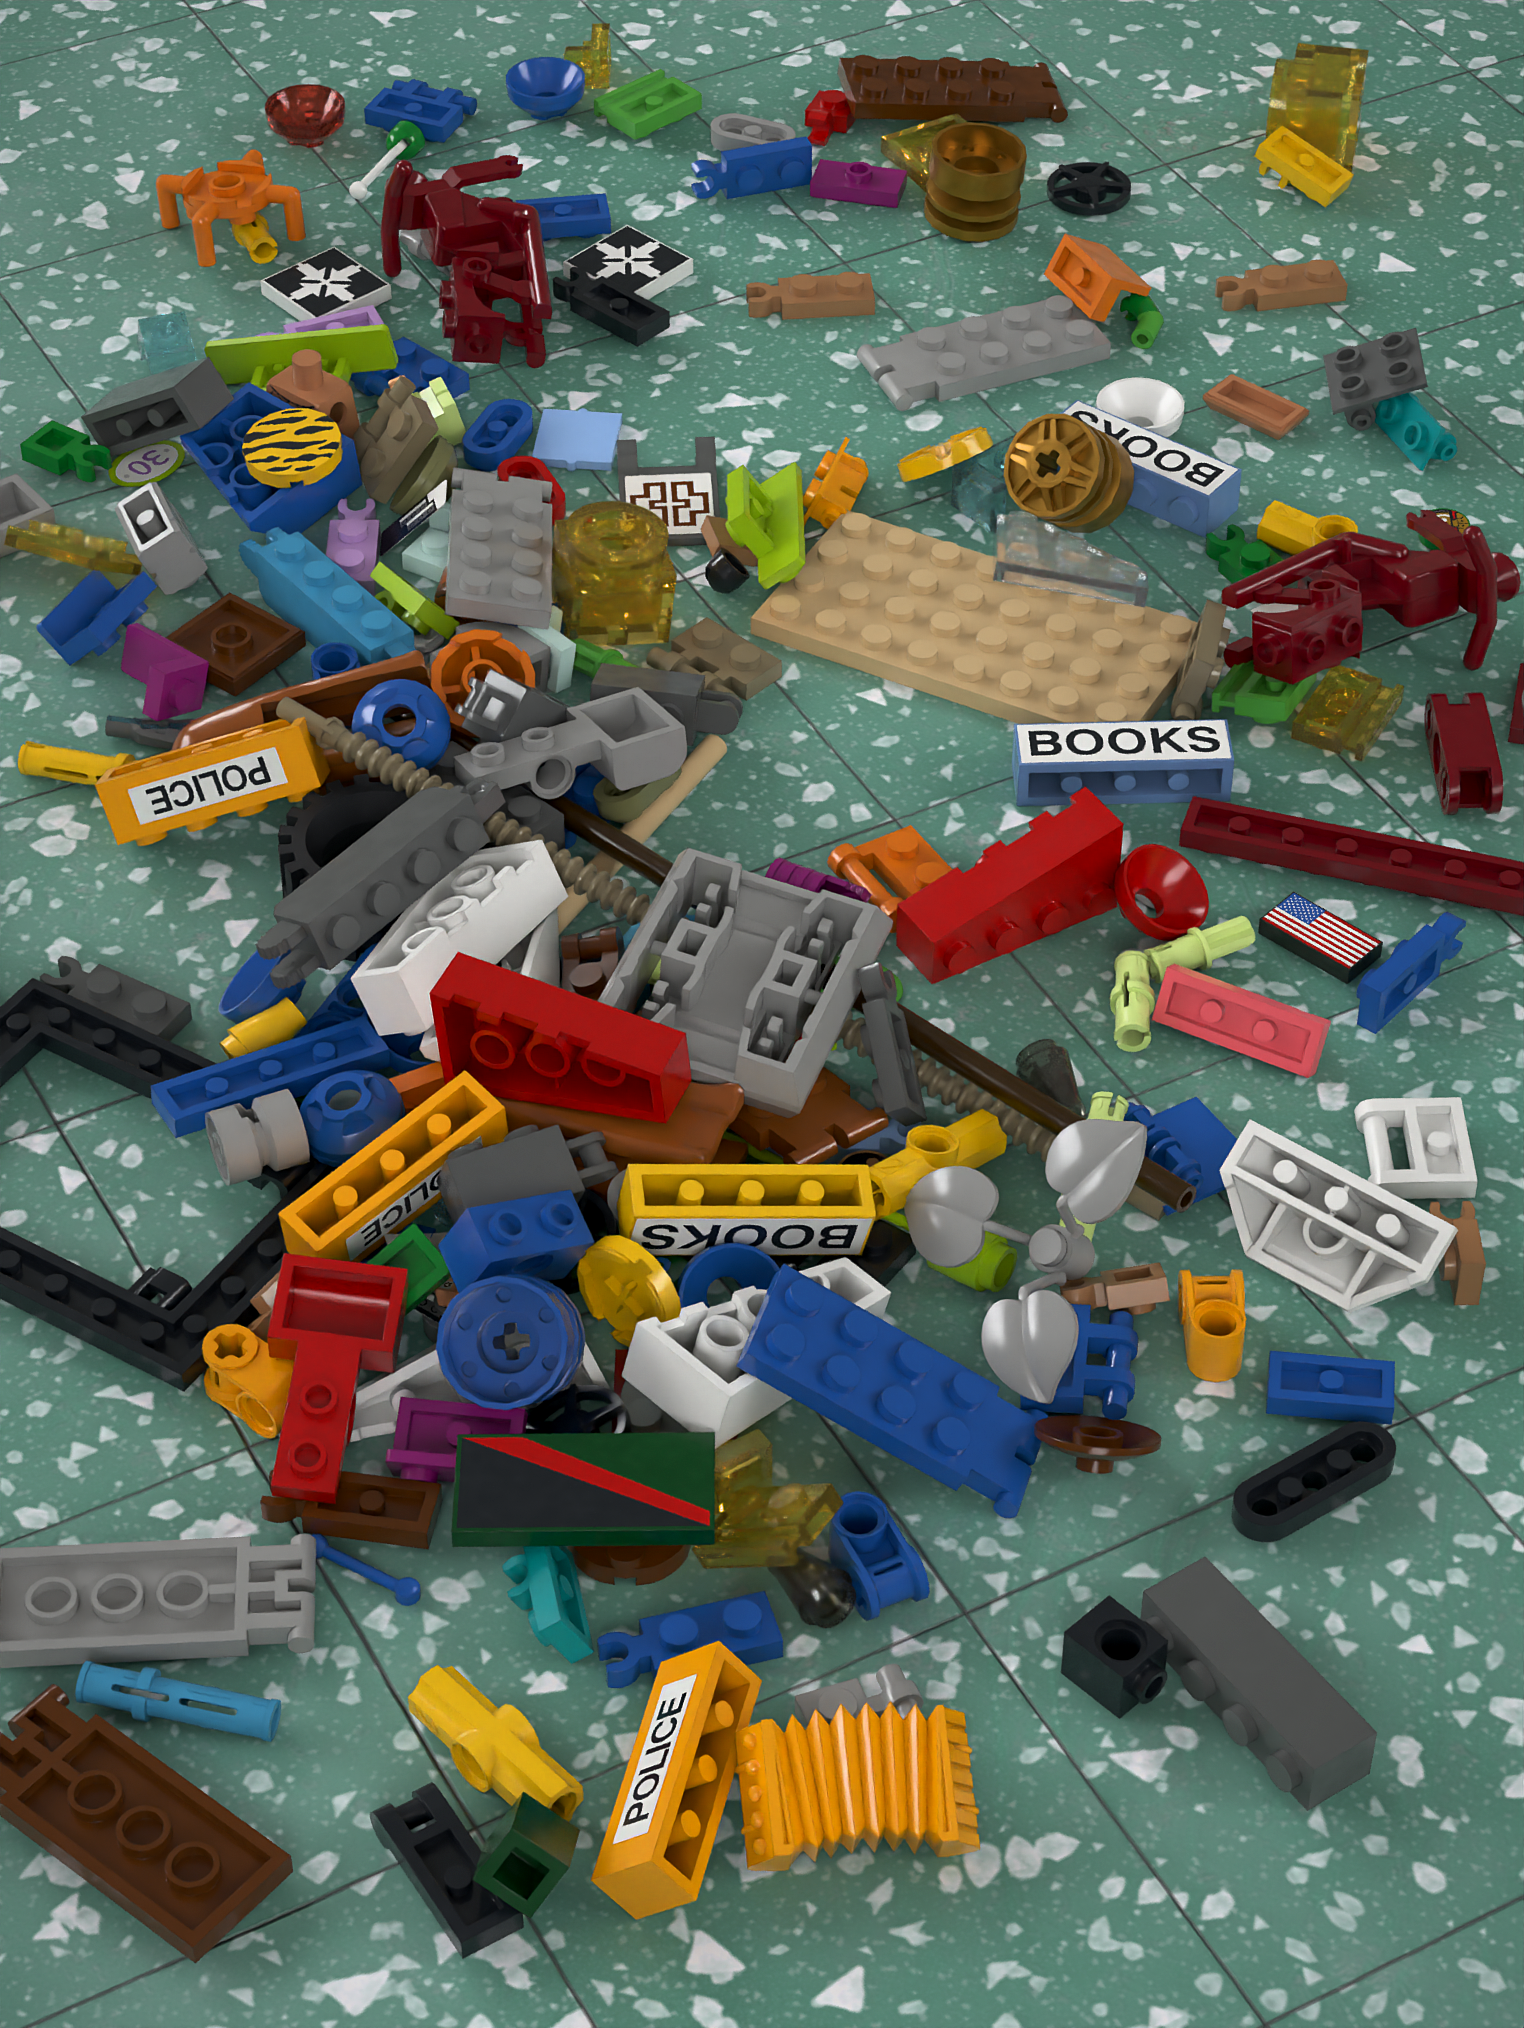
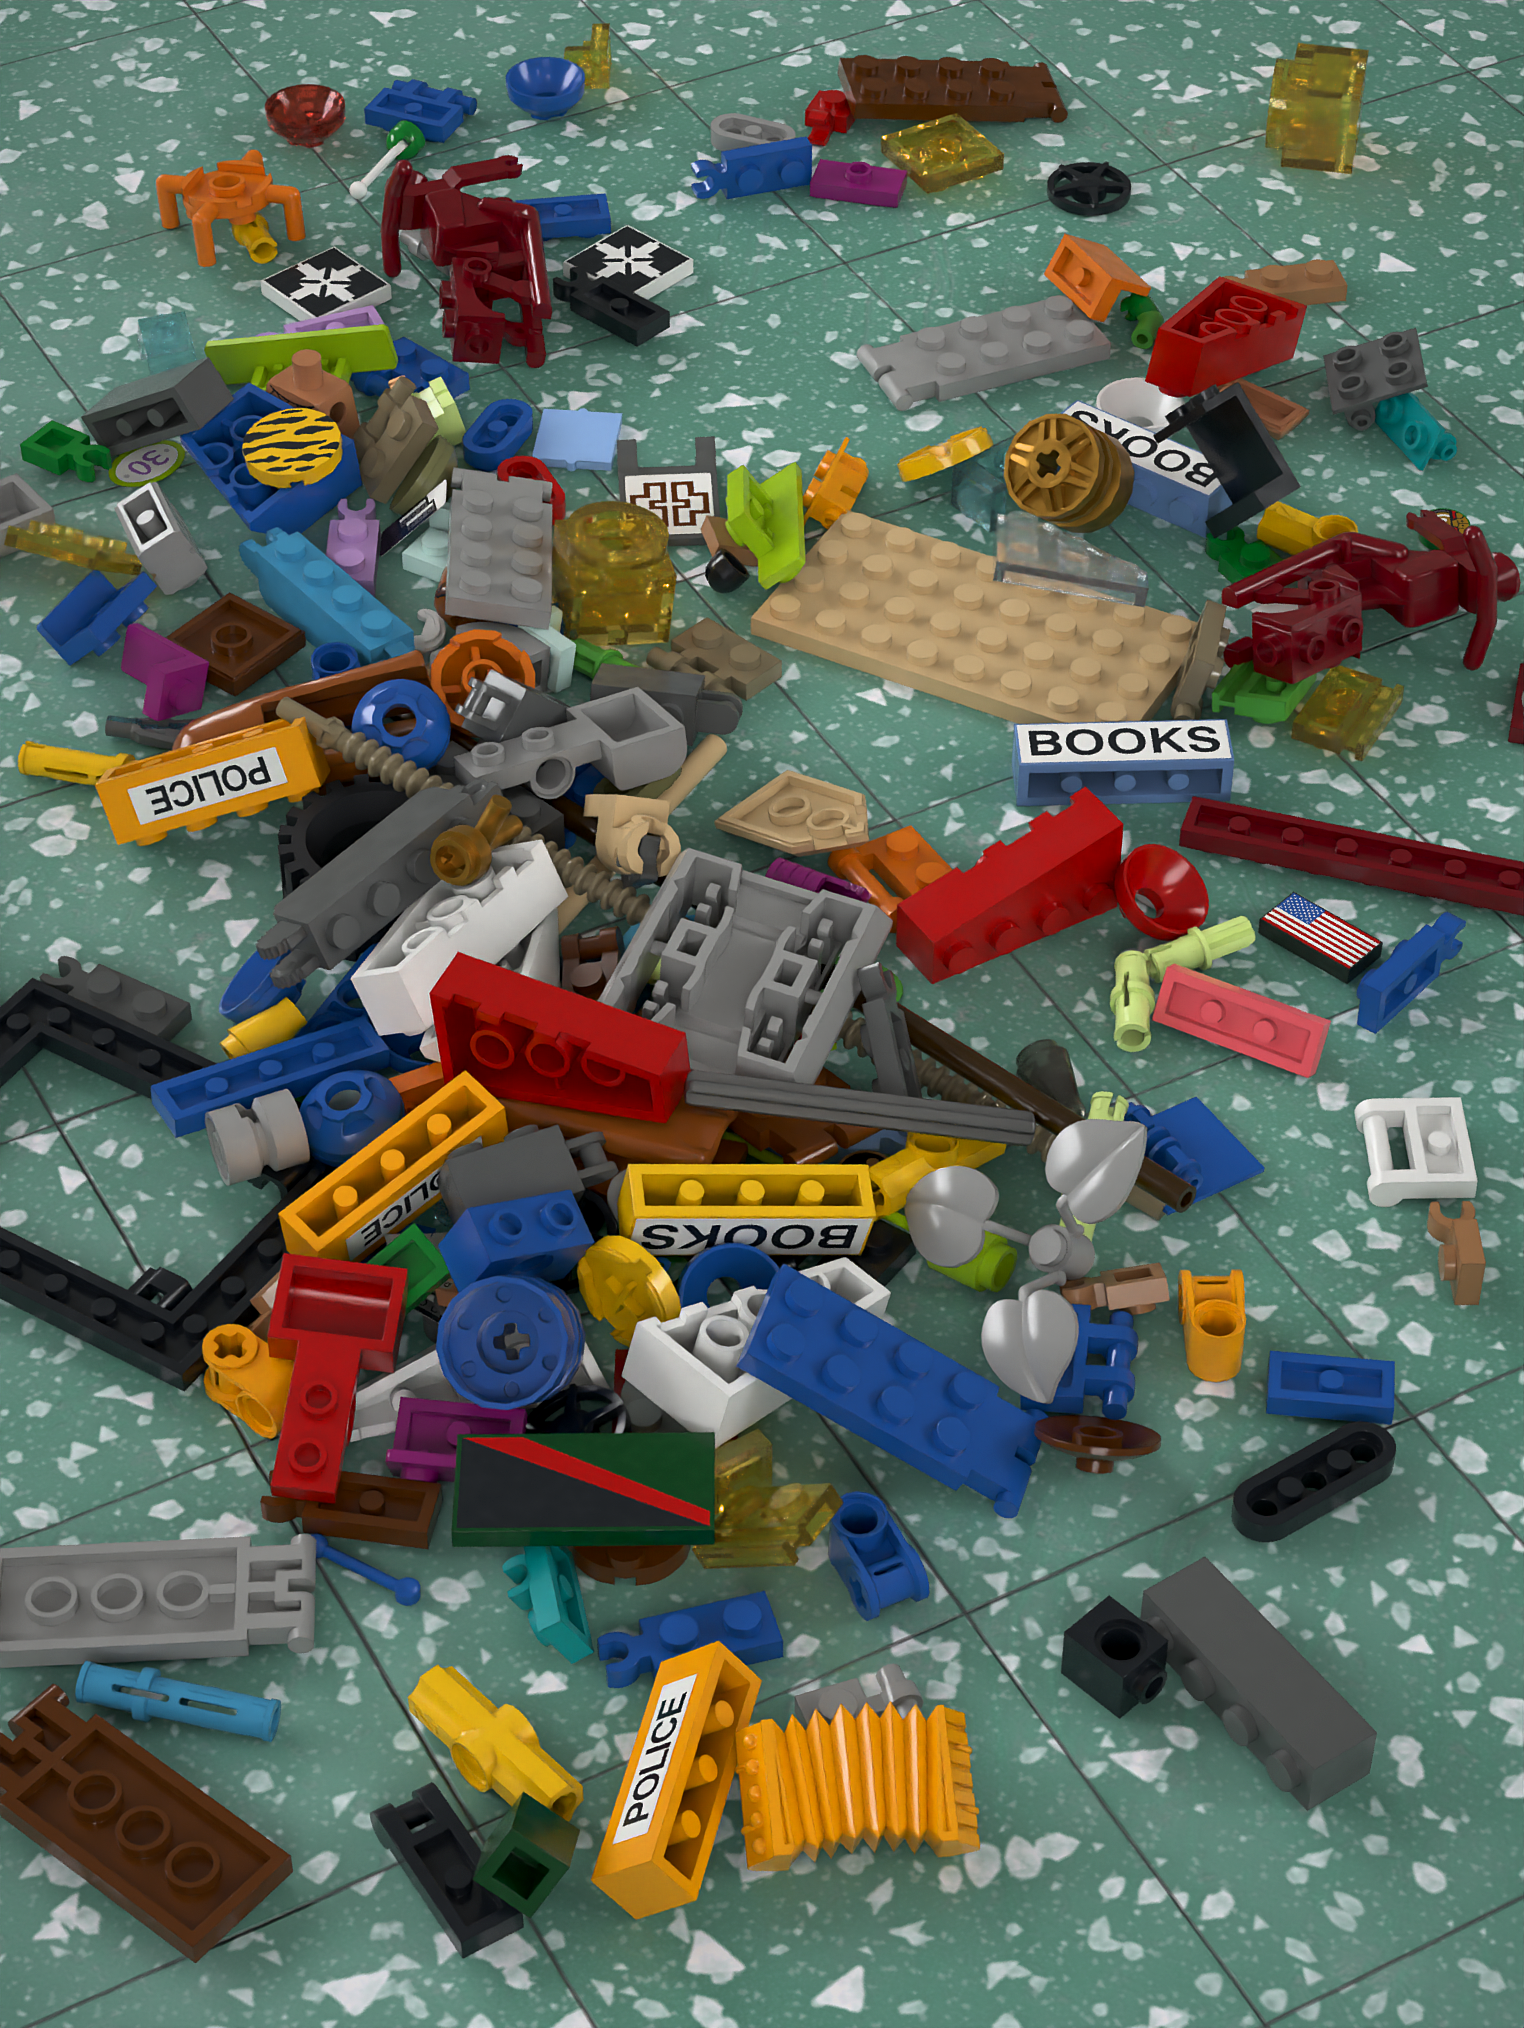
lime plate [369,561,460,640] -> none
bright green plate [594,69,702,140] -> none
medium nougat plate [746,272,875,320] -> none
clear smoke cone [767,1541,856,1628] -> none
pearl gold wheel [924,122,1027,242] -> none
white wedge [1219,1119,1458,1313] -> none
yellow plate [1254,126,1354,208] -> none
dark red piece [1424,692,1503,815] -> none
none -> pearl gold piece [430,795,523,886]
none -> tan plate [583,794,681,889]
none -> dark grey axle [684,1070,1036,1146]
none -> tan tile [714,770,869,857]
none -> red wedge [1145,276,1307,398]
none -> black panel [1153,382,1301,539]

